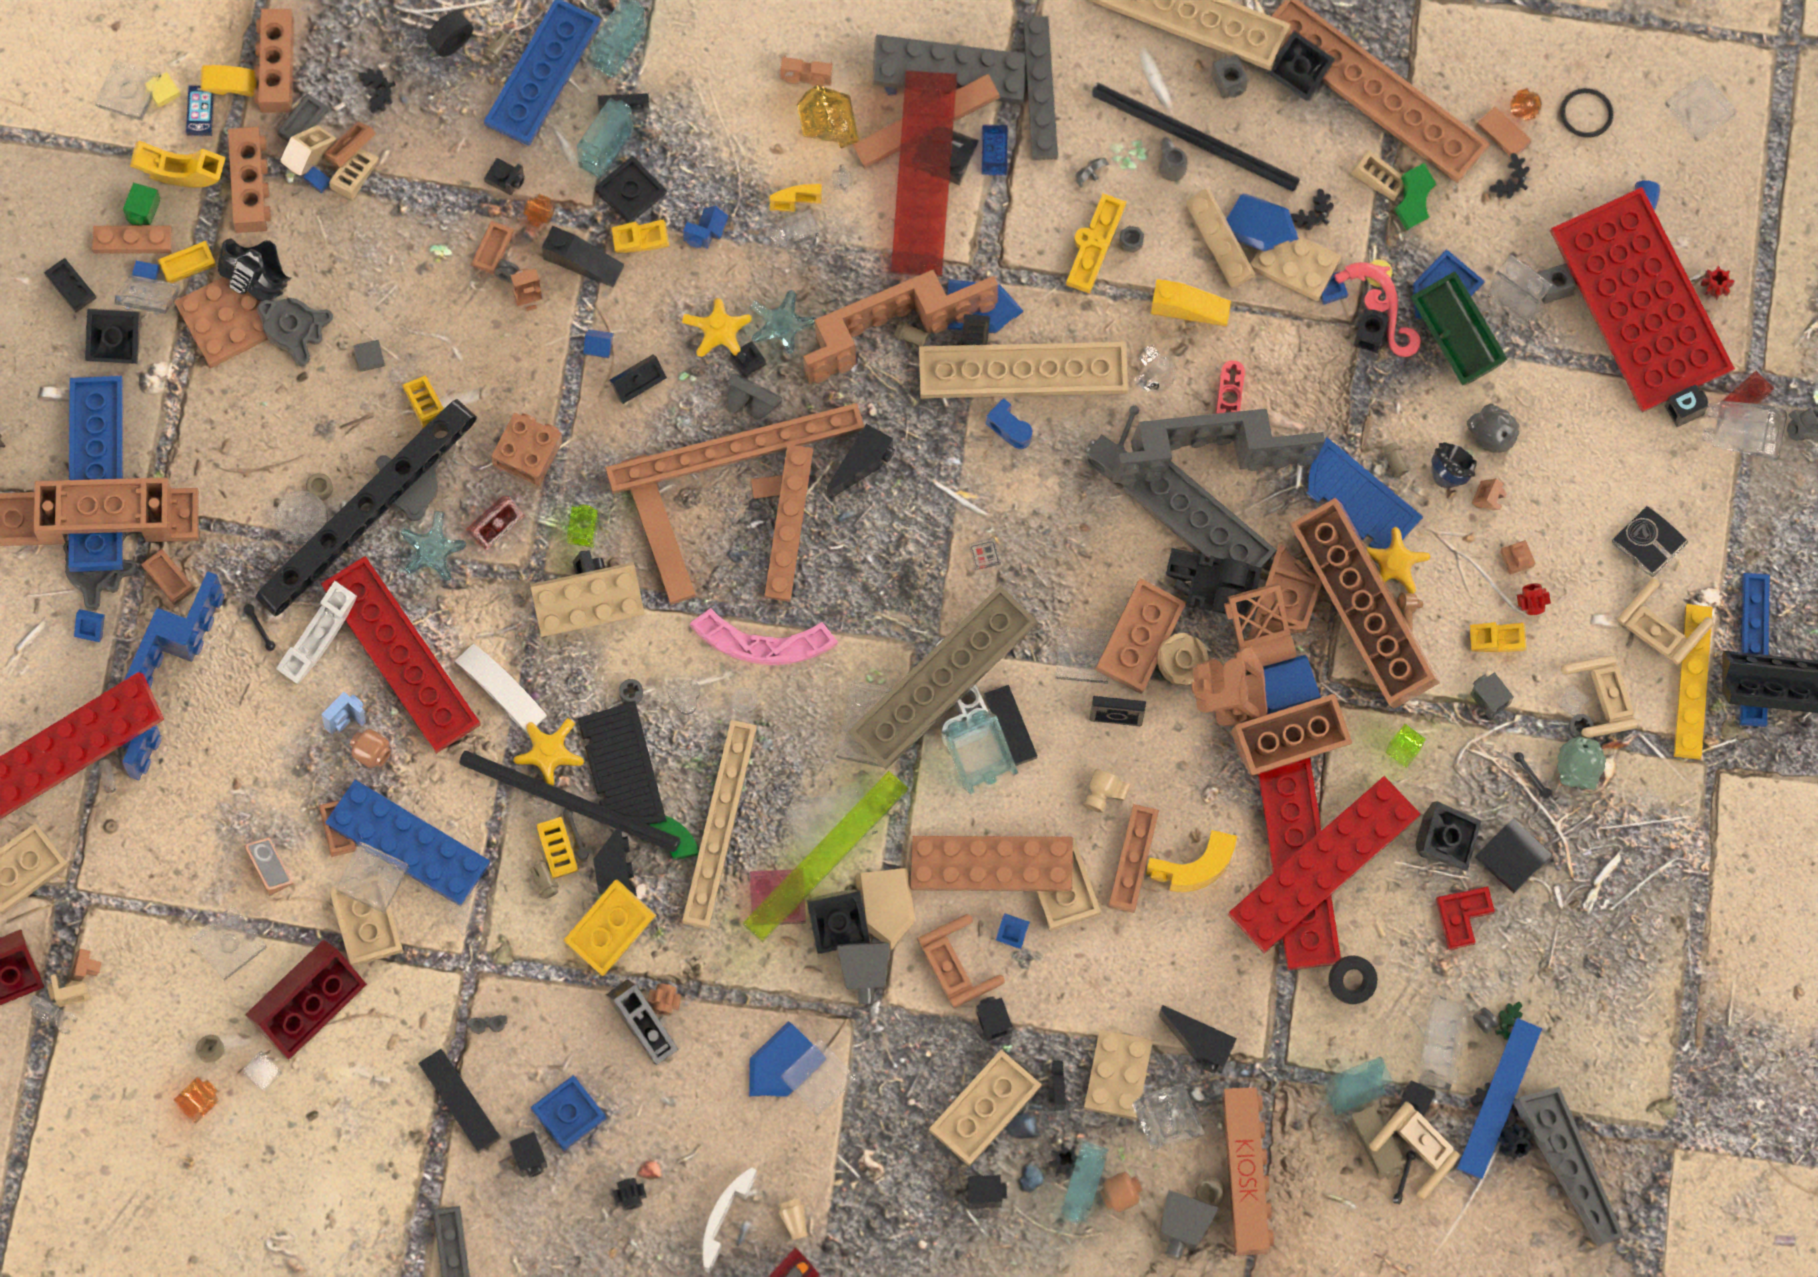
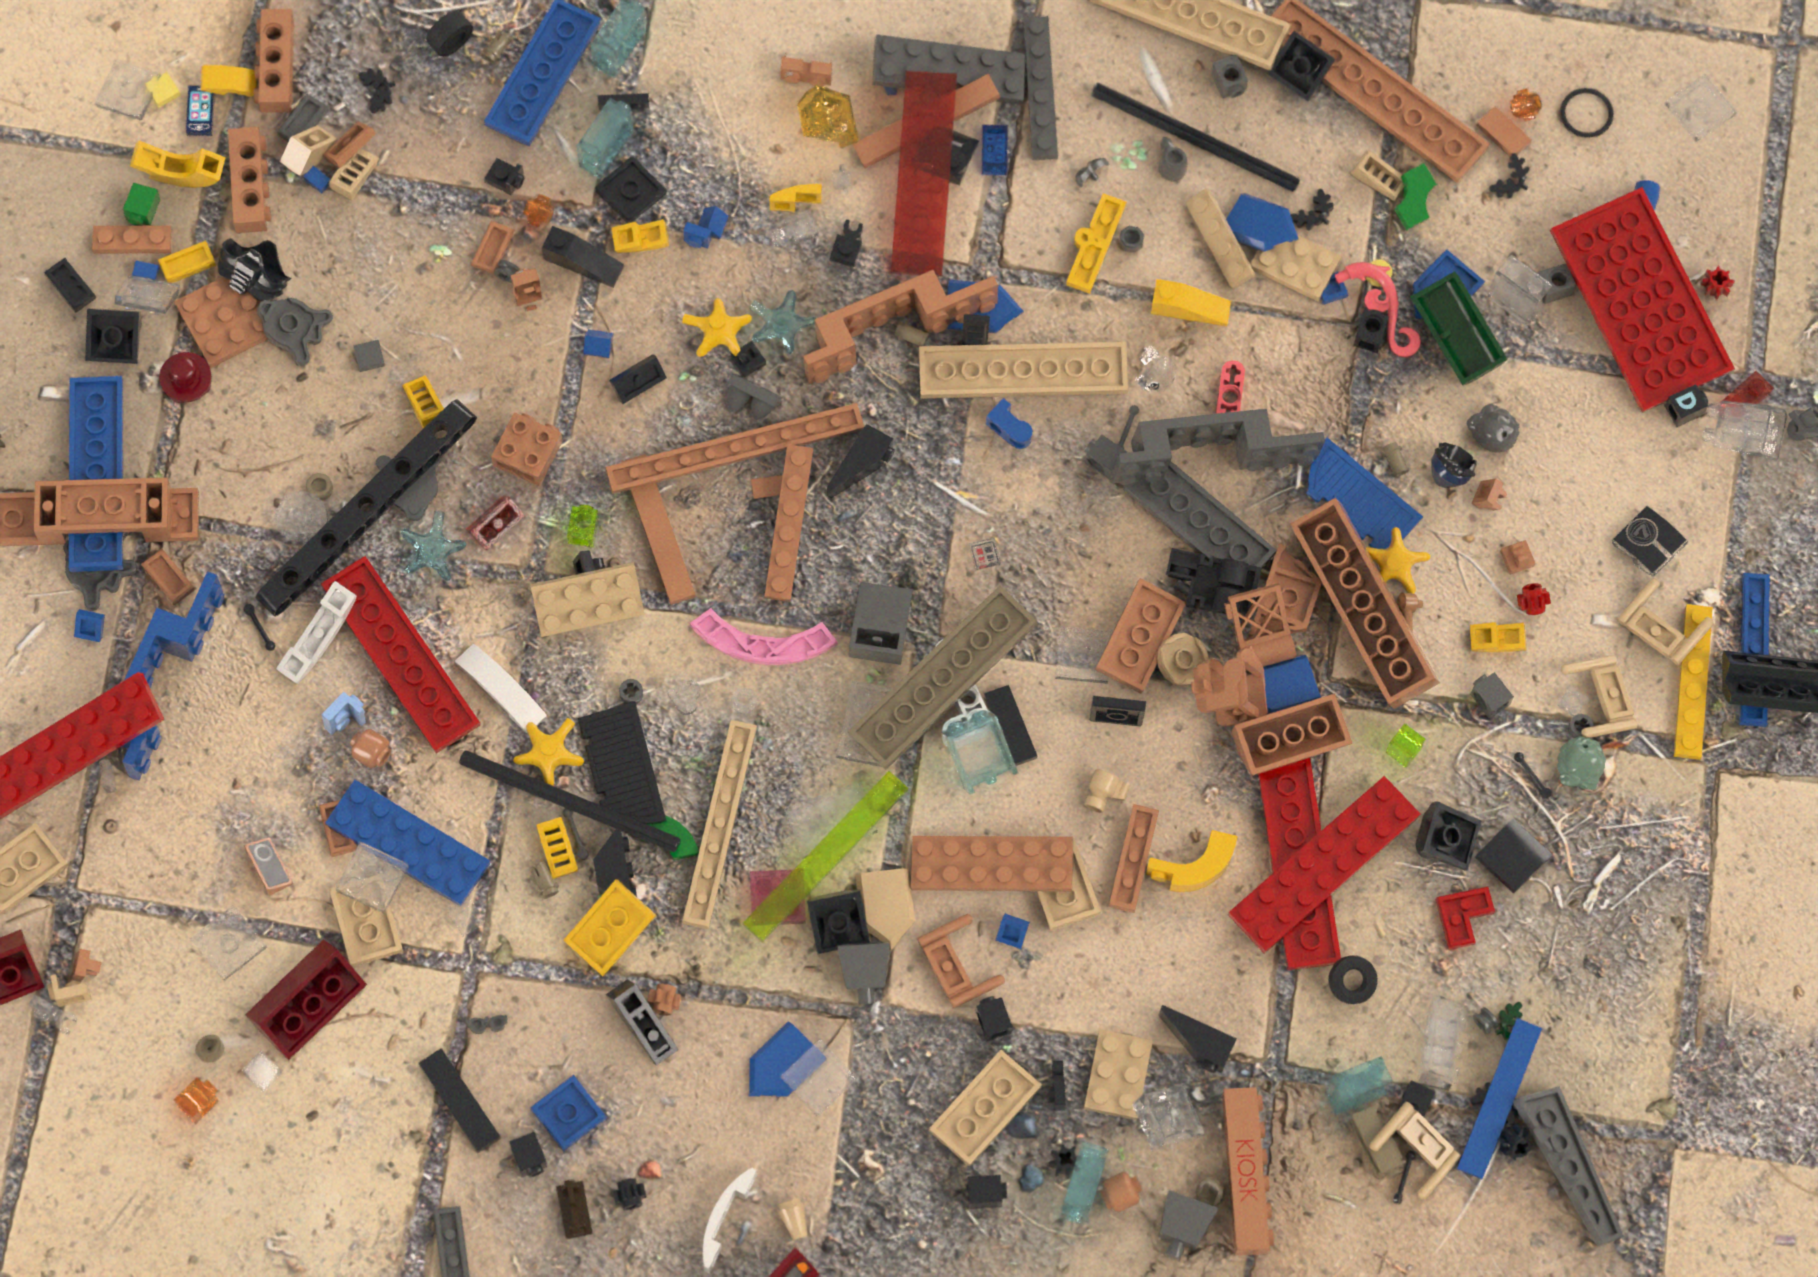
none -> dark red plate [159,352,212,403]
none -> dark brown hinge [556,1179,593,1240]
none -> black plate [830,219,863,268]
none -> dark grey slope [849,582,913,665]

